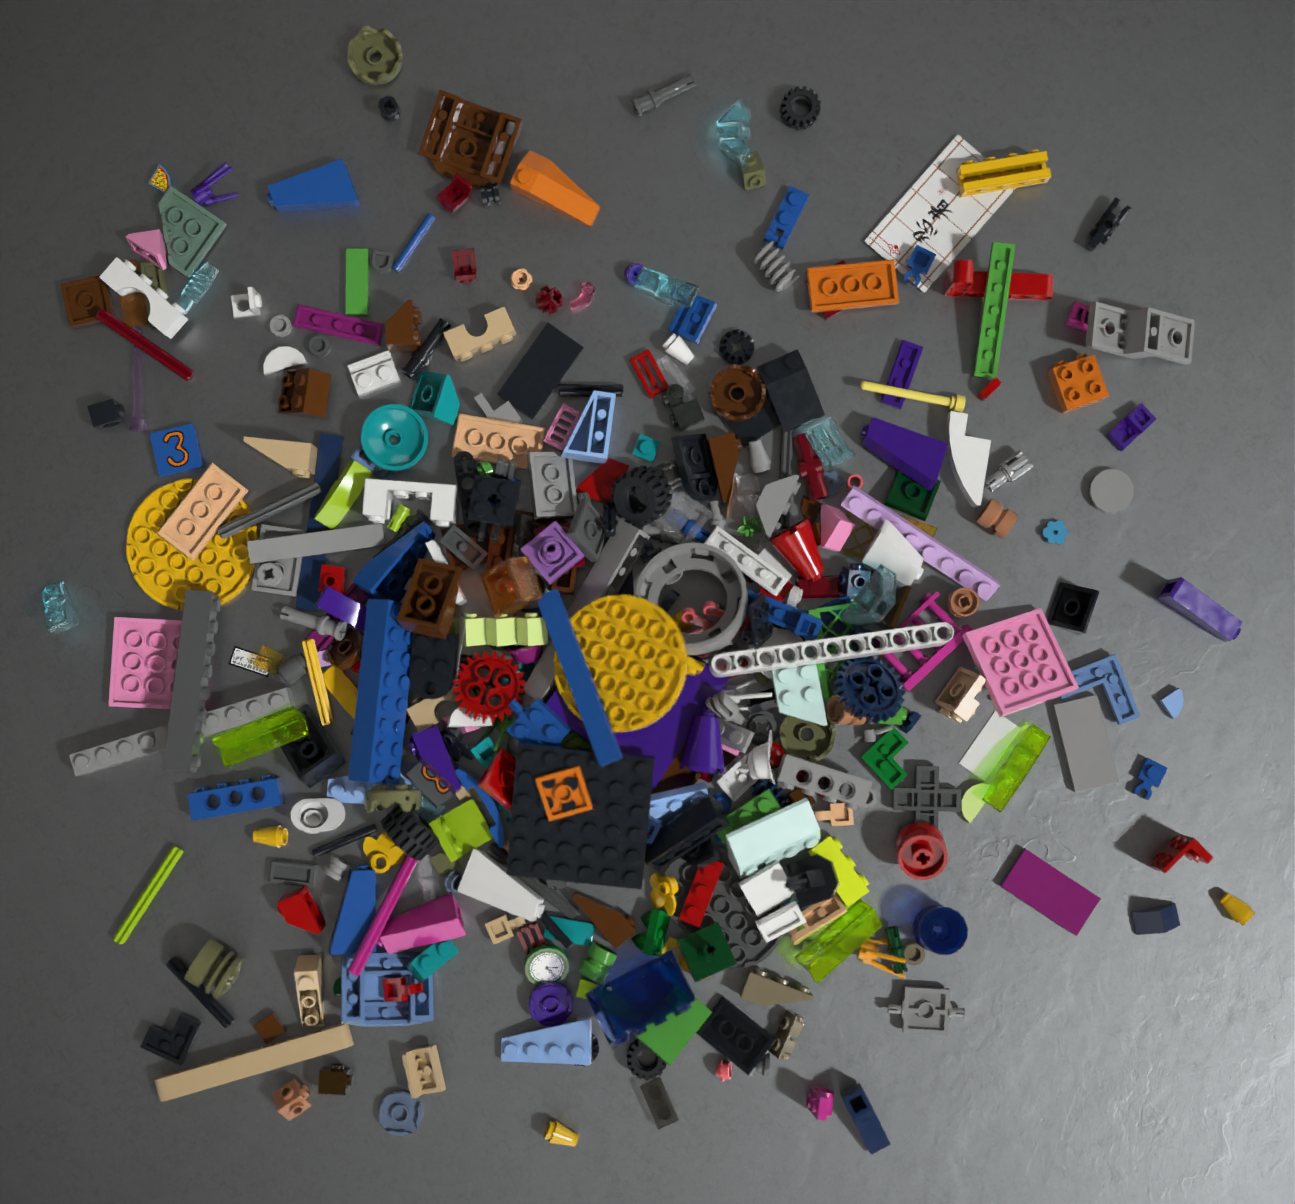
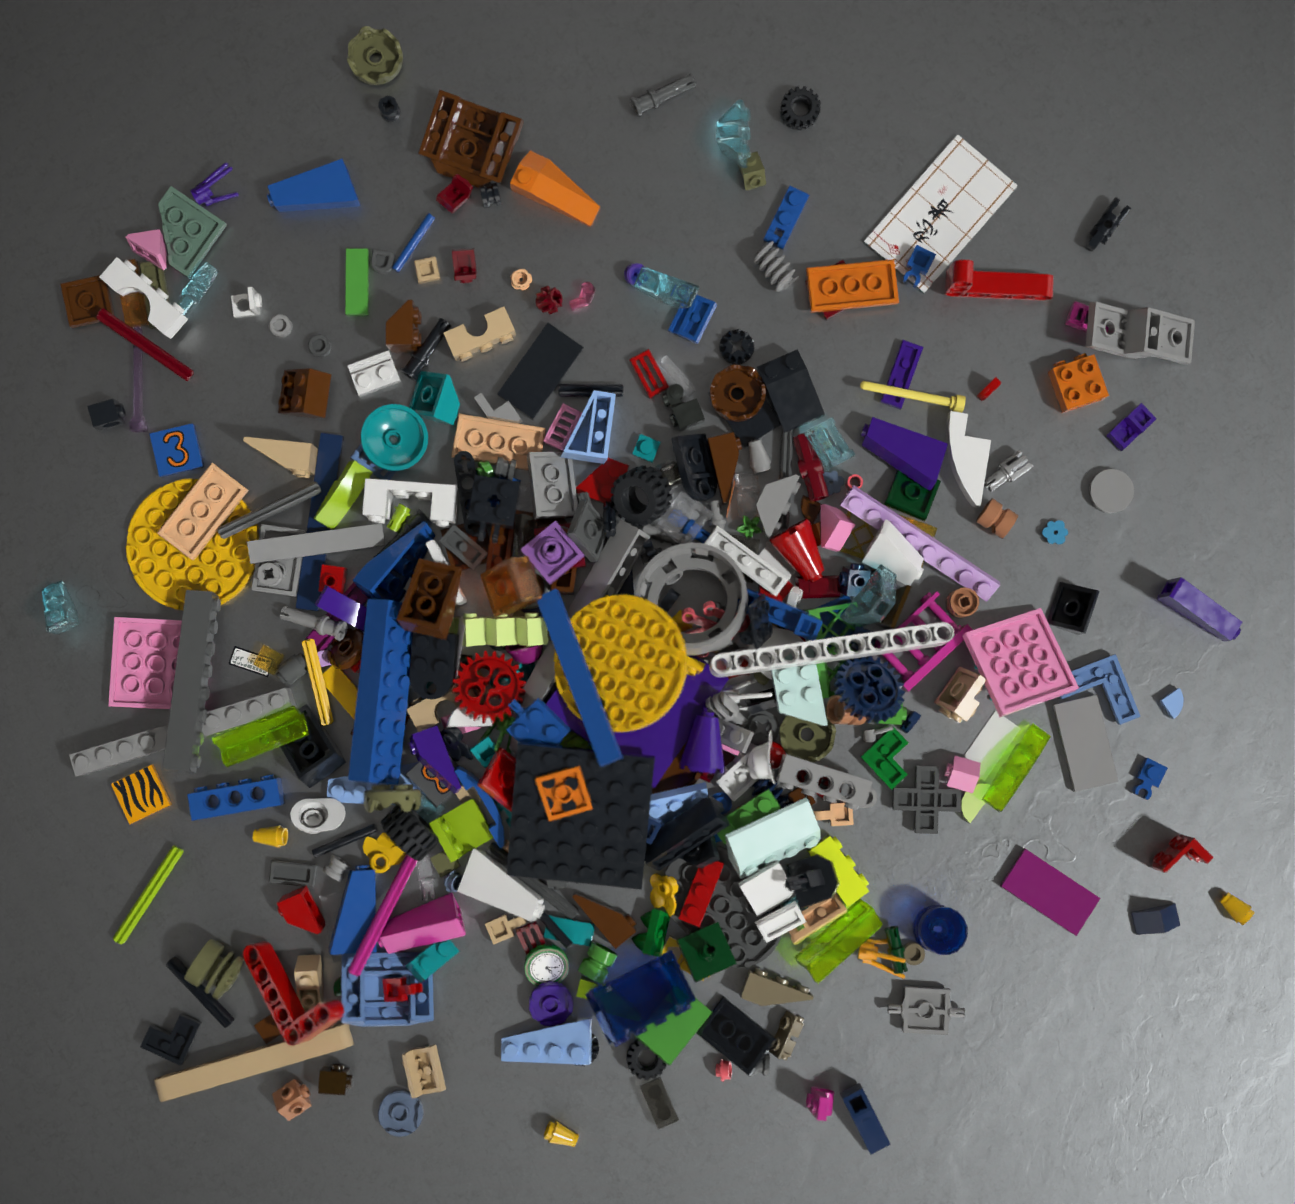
tile [148,165,172,194] -> none
white tile [263,346,308,375] -> none
magenta tile [293,305,385,347] -> none
white cone [662,333,695,365] -> none
red wheel [895,822,948,880] -> none
yellow brick [956,149,1051,197] -> none
bright green plate [973,242,1016,378] -> none
none -> light orange tile [111,764,172,825]
none -> red beam [243,941,344,1046]
none -> tan tile [414,257,441,284]
none -> bright pink brick [944,756,981,793]

